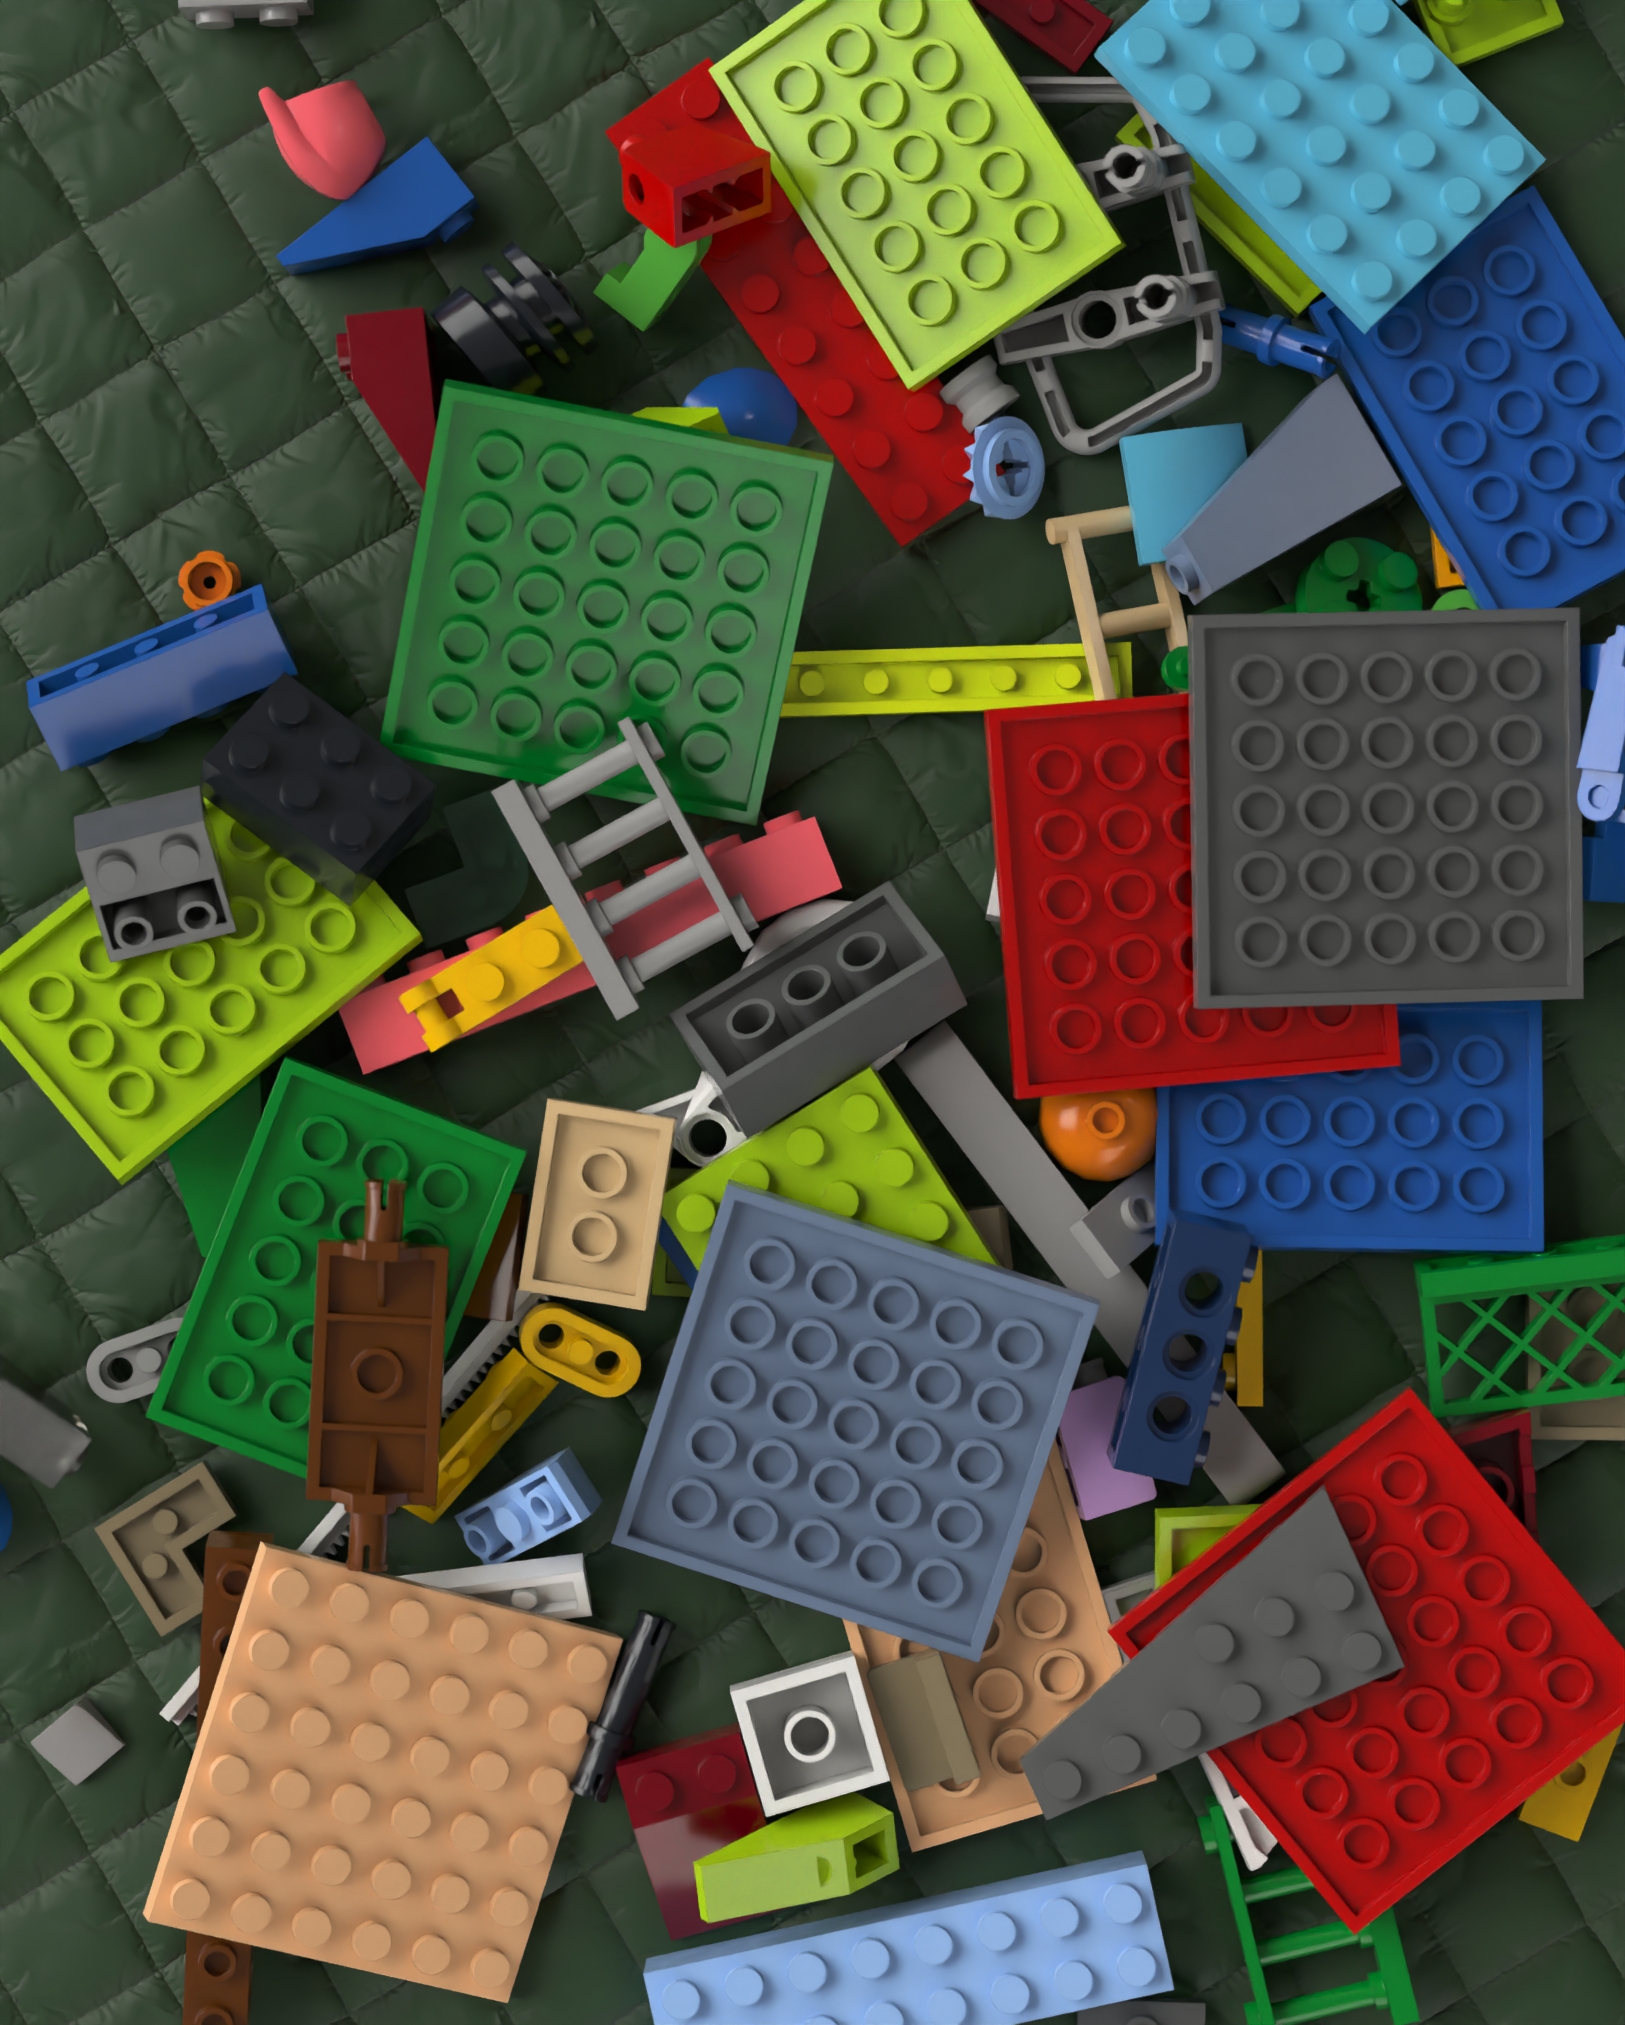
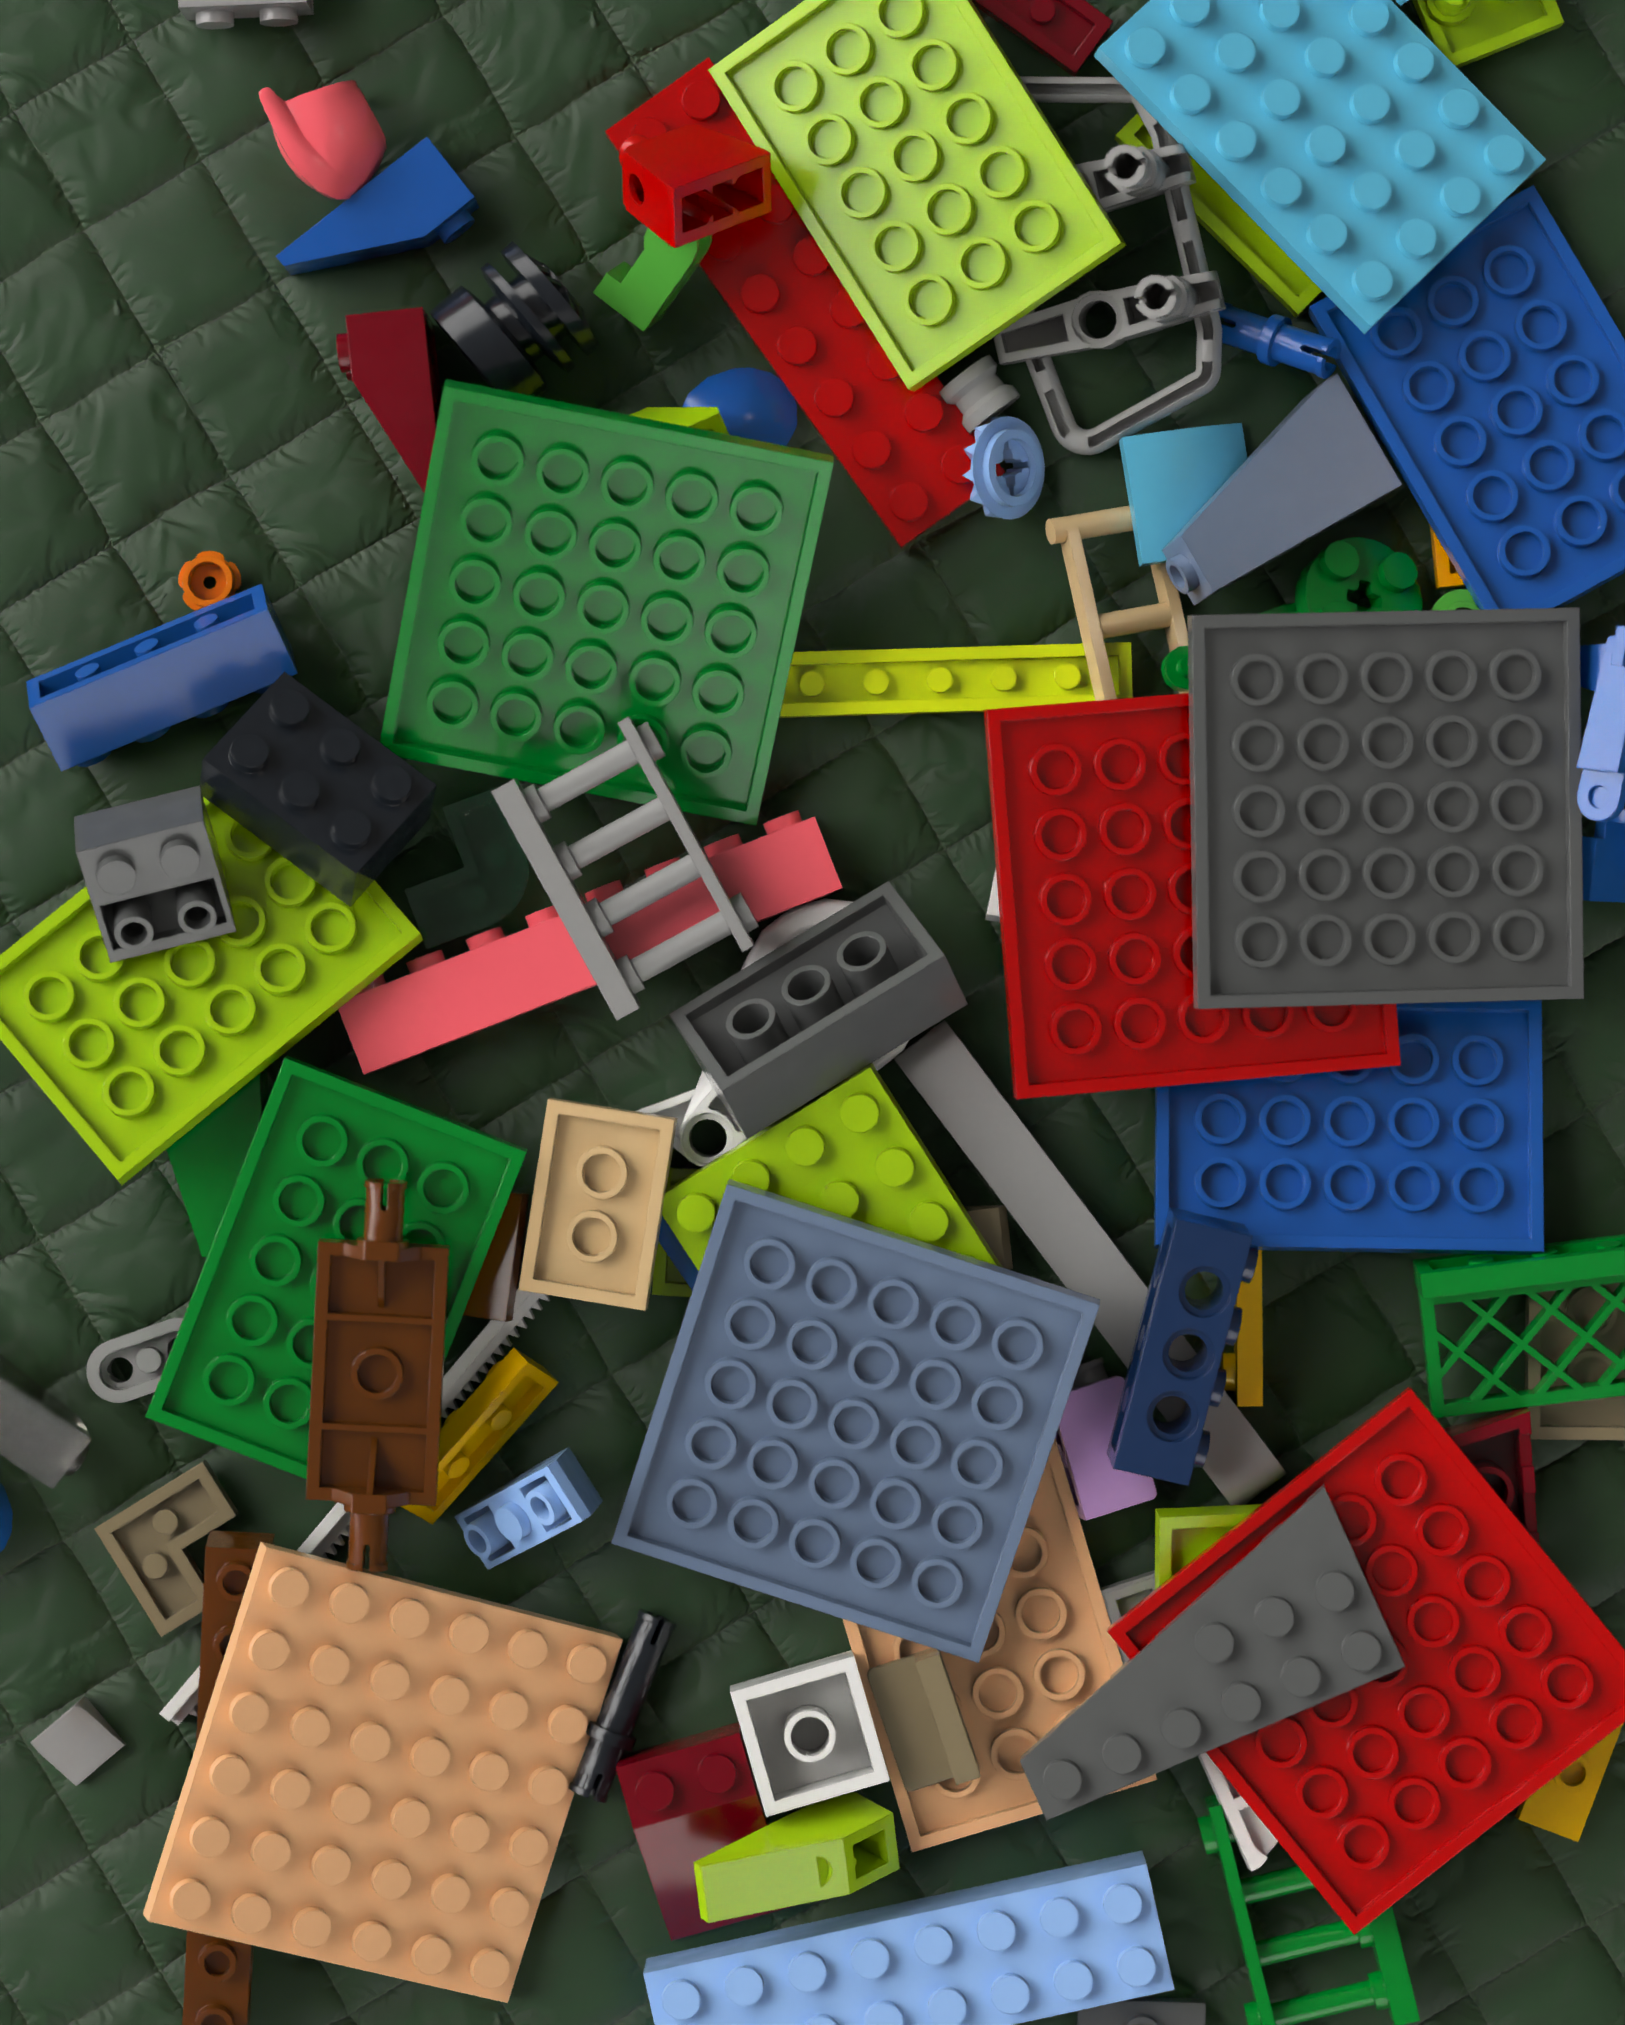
white plate [396,1553,592,1619] -> none
yellow plate [398,904,584,1053] -> none
yellow plate [518,1302,641,1397] -> none
orange cylinder [1038,1087,1158,1182] -> none
light grey plate [1068,1160,1155,1280] -> none

